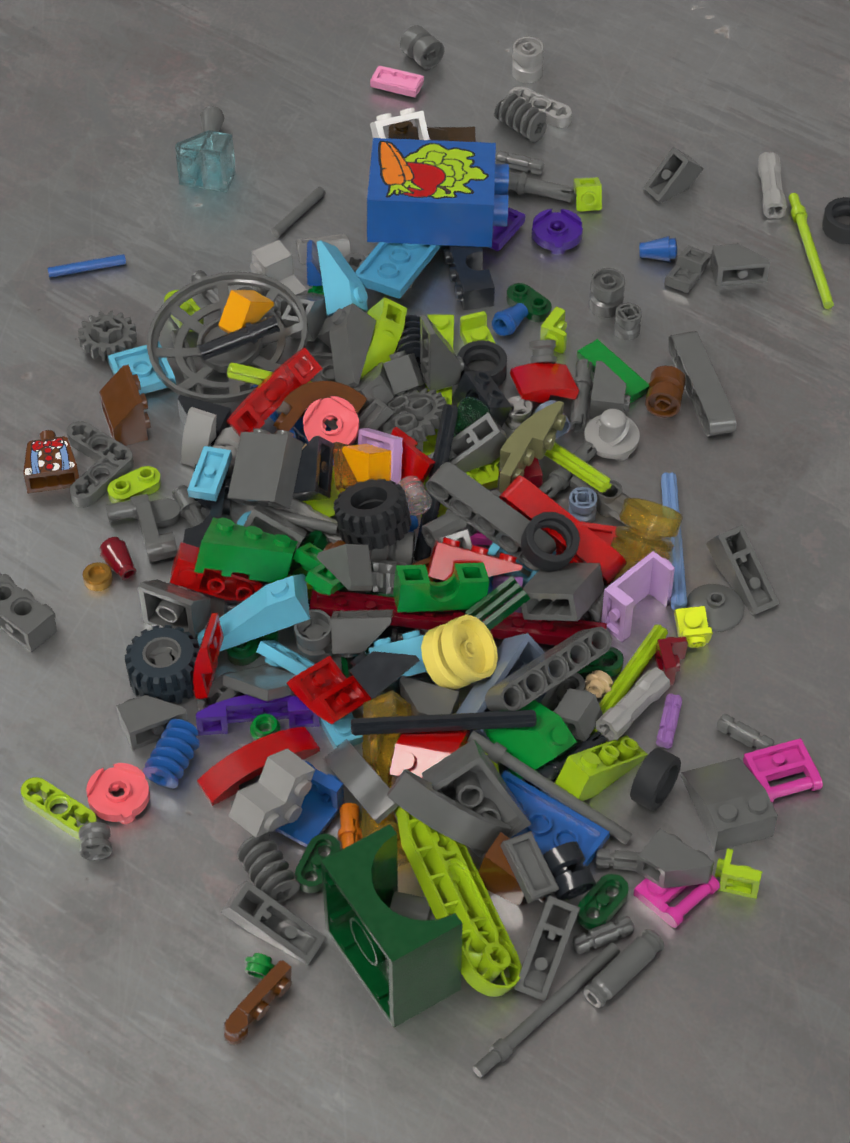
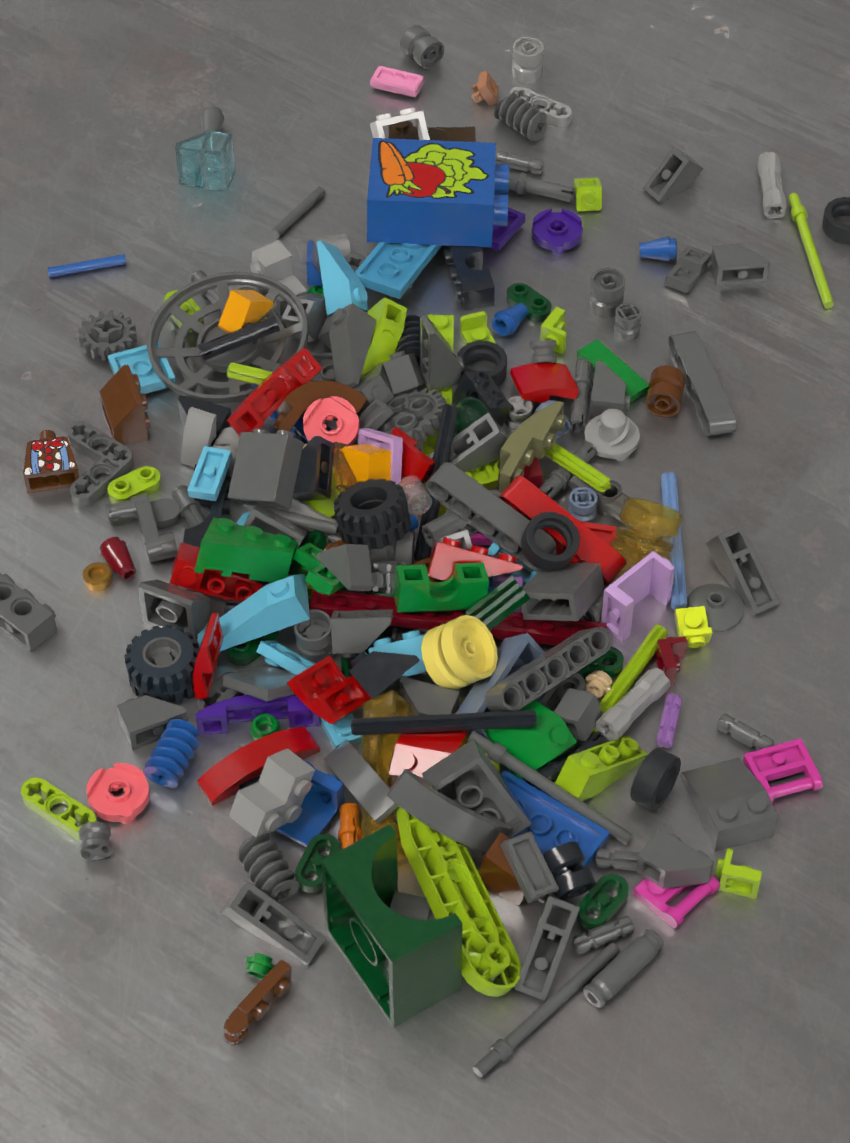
none -> nougat tile [471,70,499,106]

